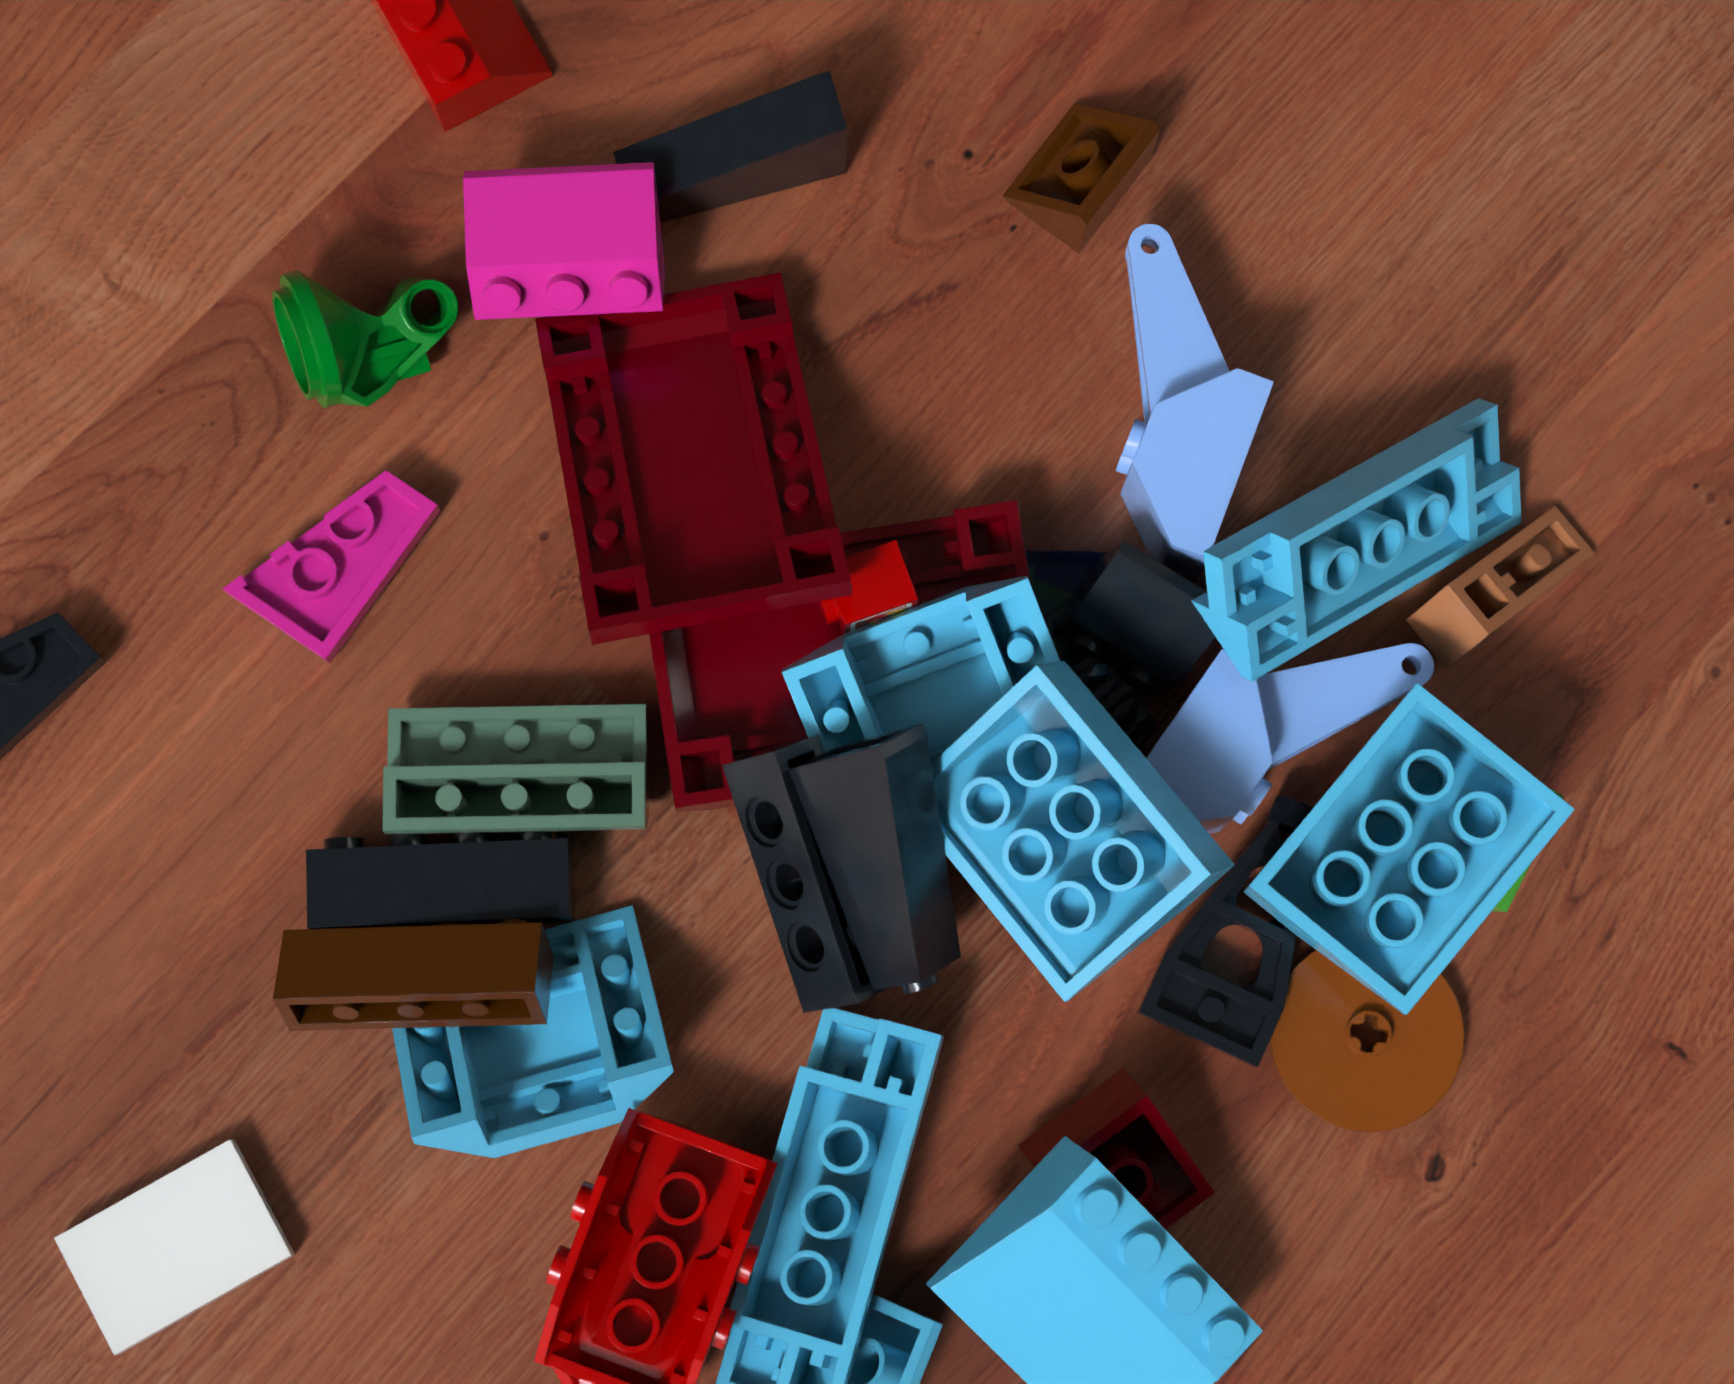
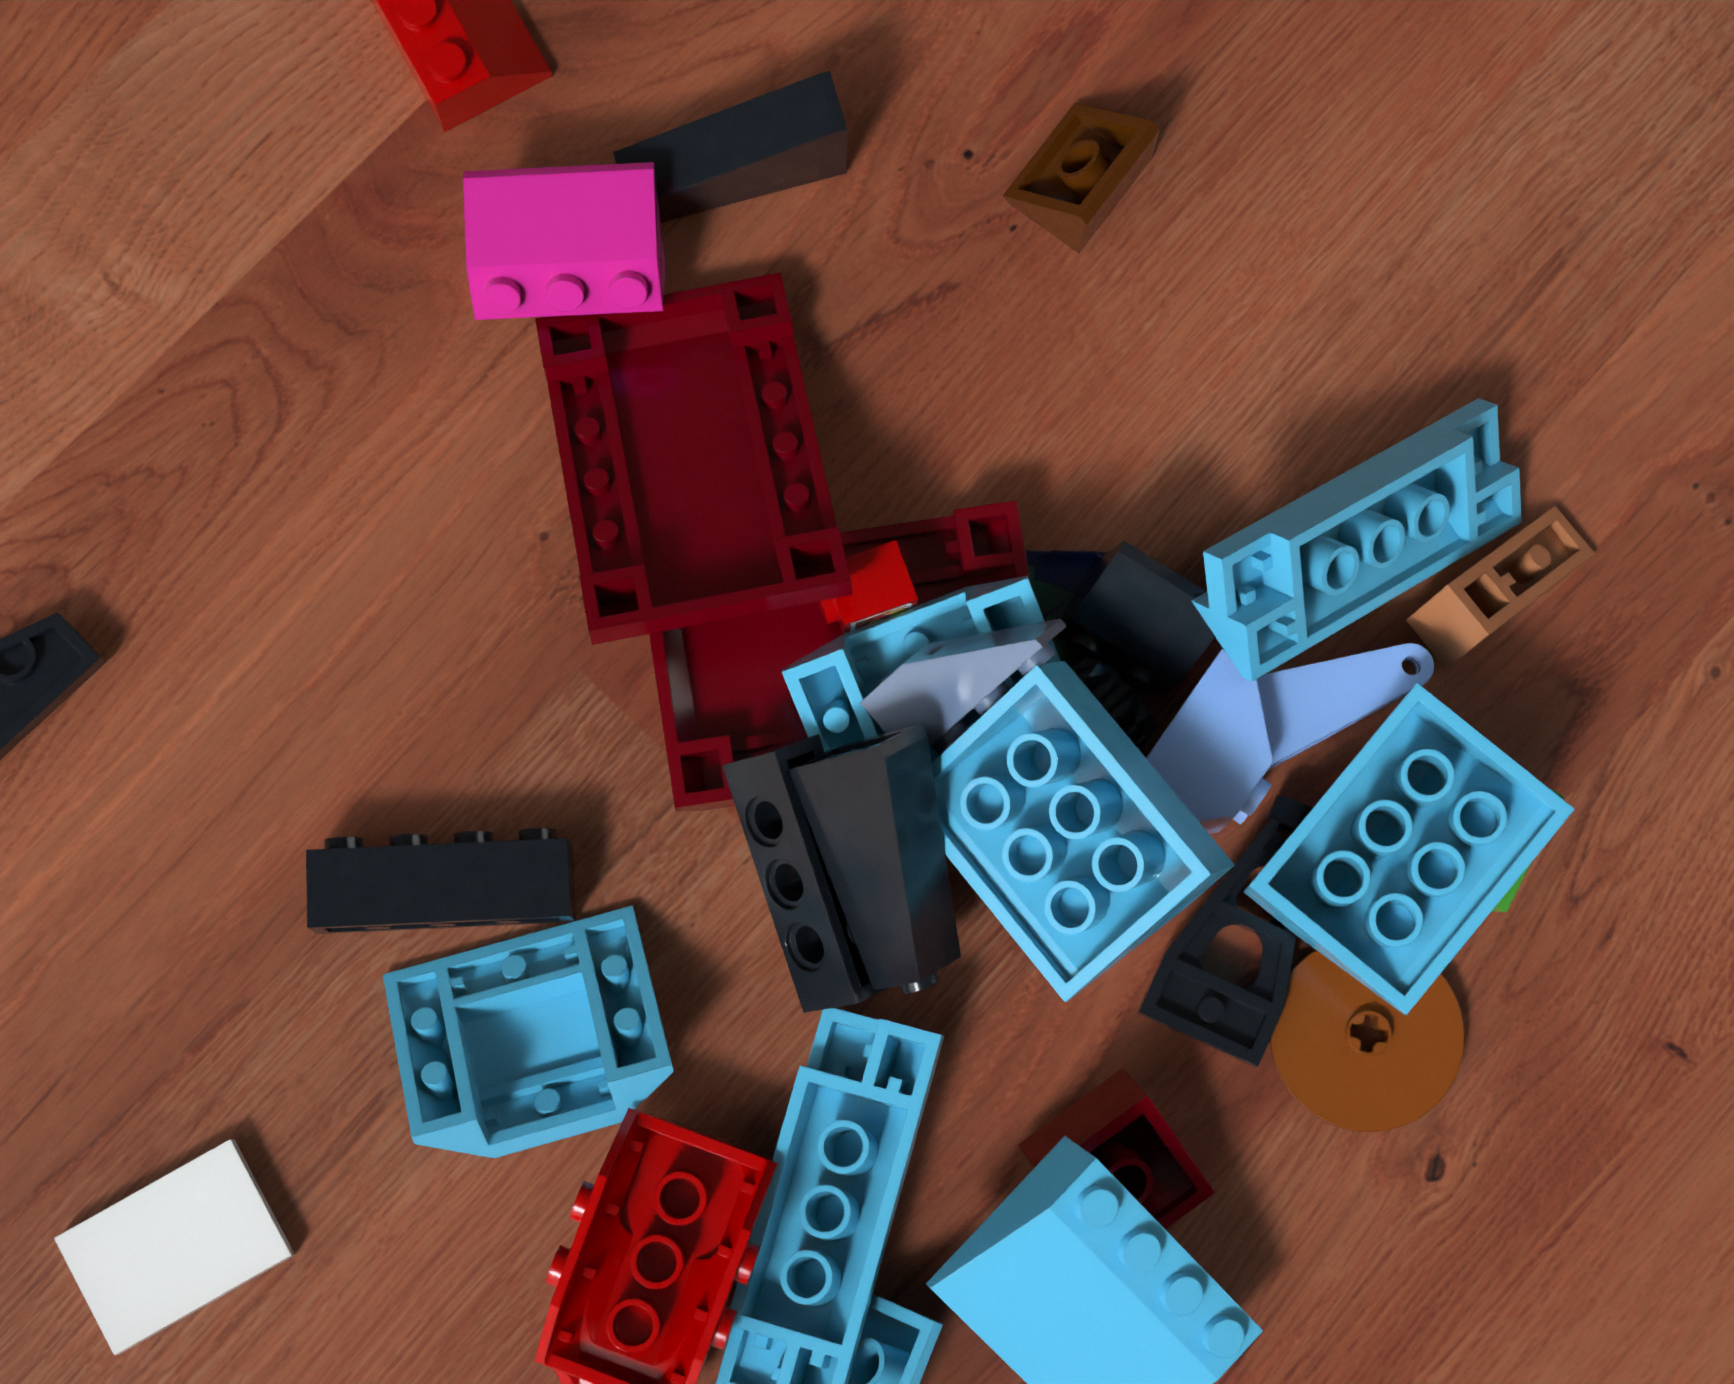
dark pink wing [222,470,441,664] -> none
green piece [272,270,458,409] -> none
reddish brown brick [273,919,554,1031] -> none
sand green brick [382,704,649,834] -> none
light blue slope [1115,224,1274,583] -> none
none -> sand blue slope [860,619,1067,755]

